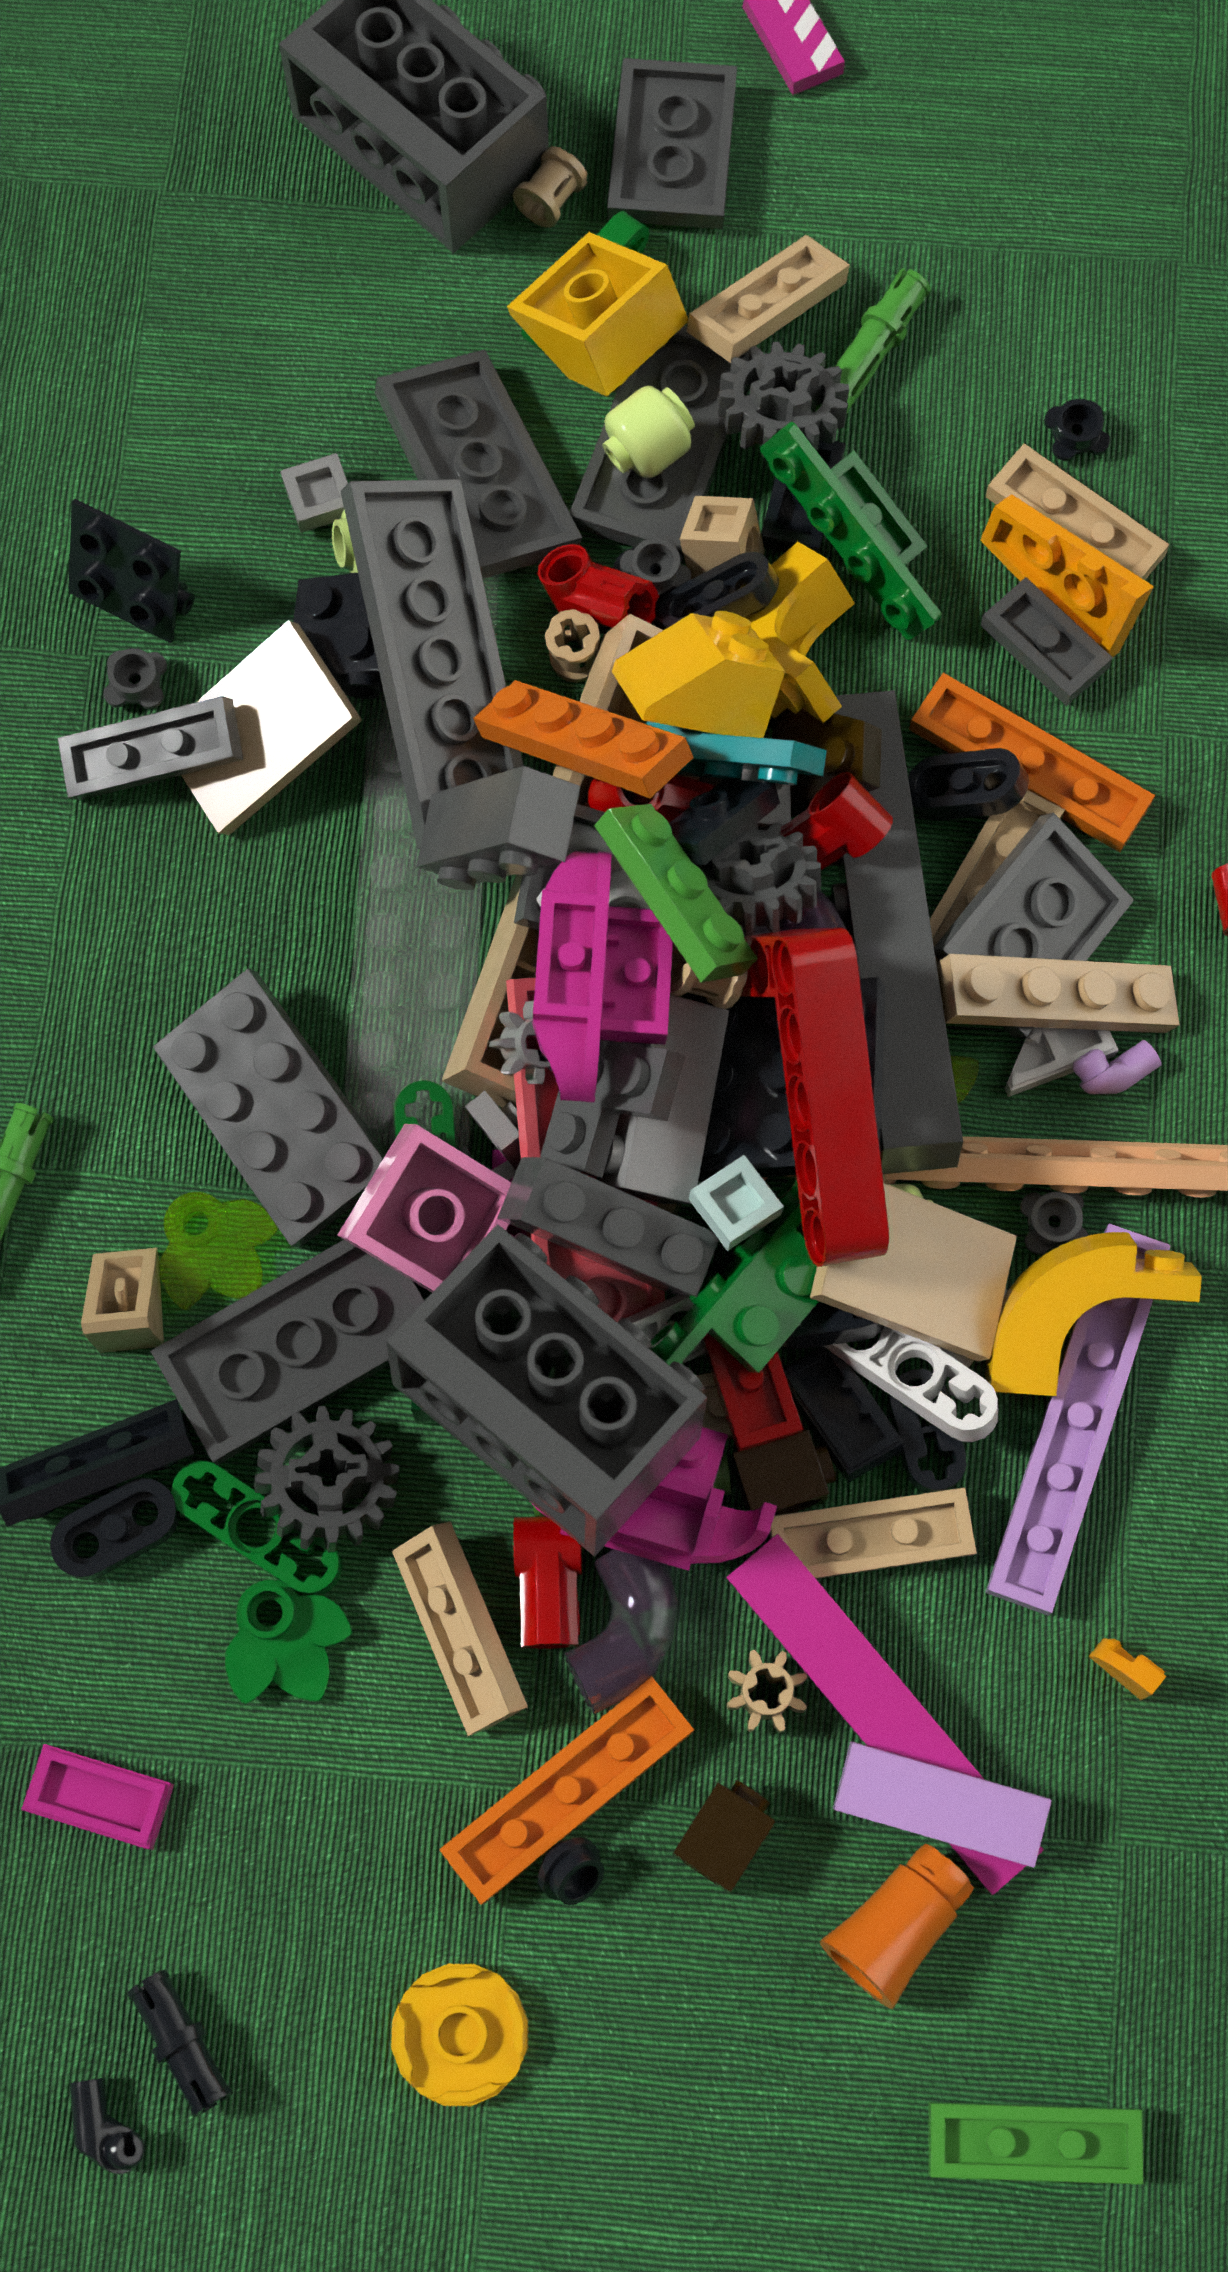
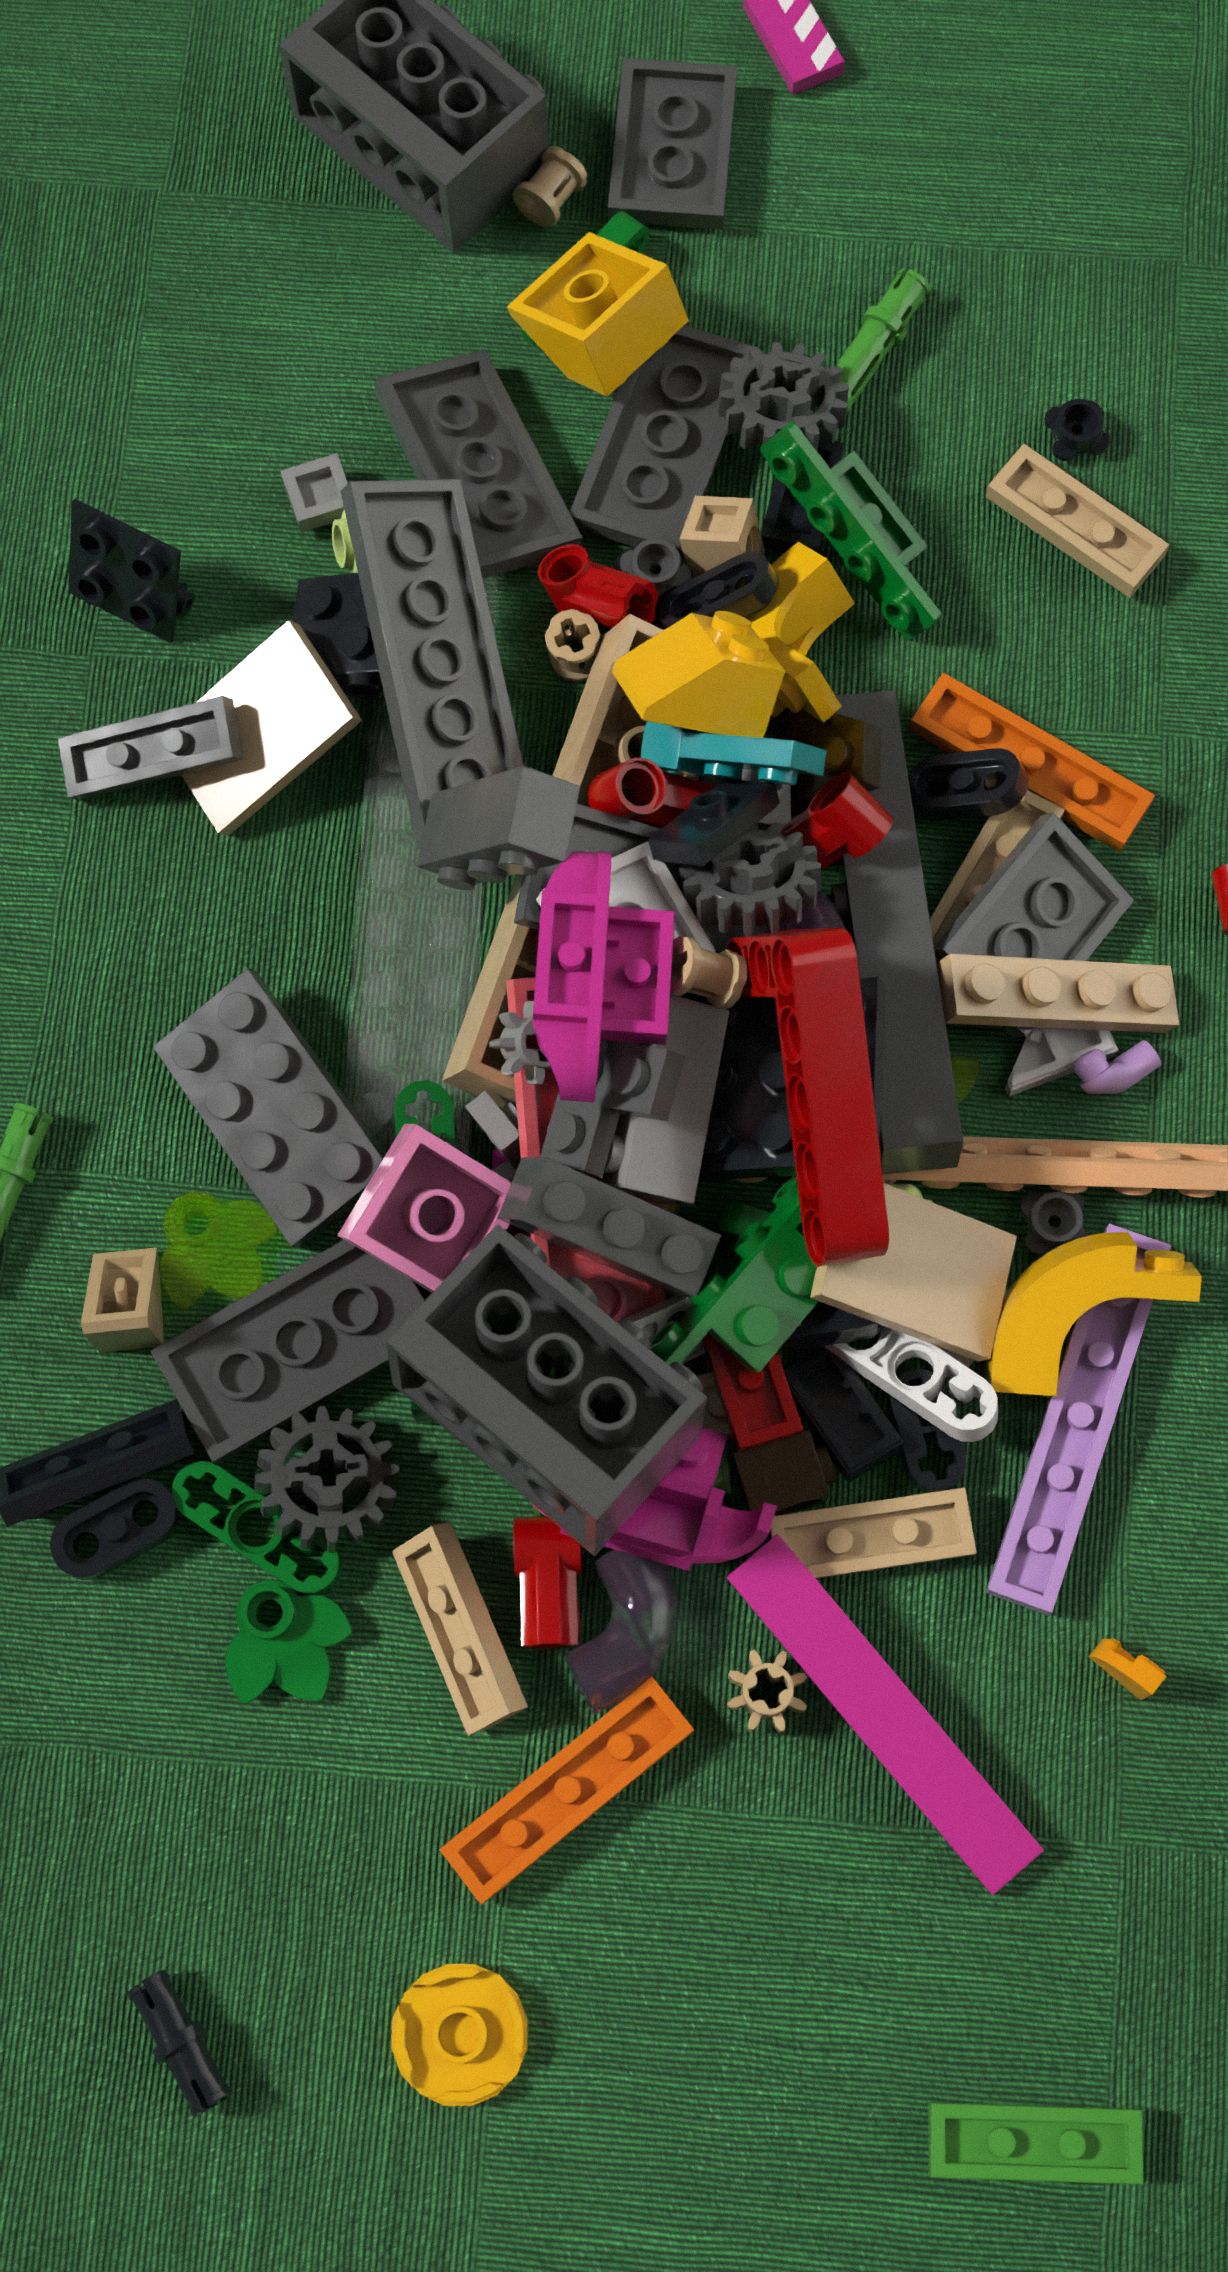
dark pink tile [21,1744,175,1850] -> none
black arm [70,2078,145,2174] -> none
dark grey plate [103,648,167,709] -> none
orange plate [473,680,694,798] -> none
black plate [538,1837,604,1905] -> none
bright green plate [594,804,758,983] -> none
yellowish green head [602,386,695,478] -> none
dark brown brick [672,1780,776,1893] -> none
tan plate [687,235,850,363] -> none
light aqua tile [688,1155,784,1251] -> none
orange plant [820,1844,974,2009] -> none
lavender tile [833,1741,1052,1868] -> none
light orange wing [980,494,1154,657] -> none
dark grey plate [980,577,1113,706] -> none

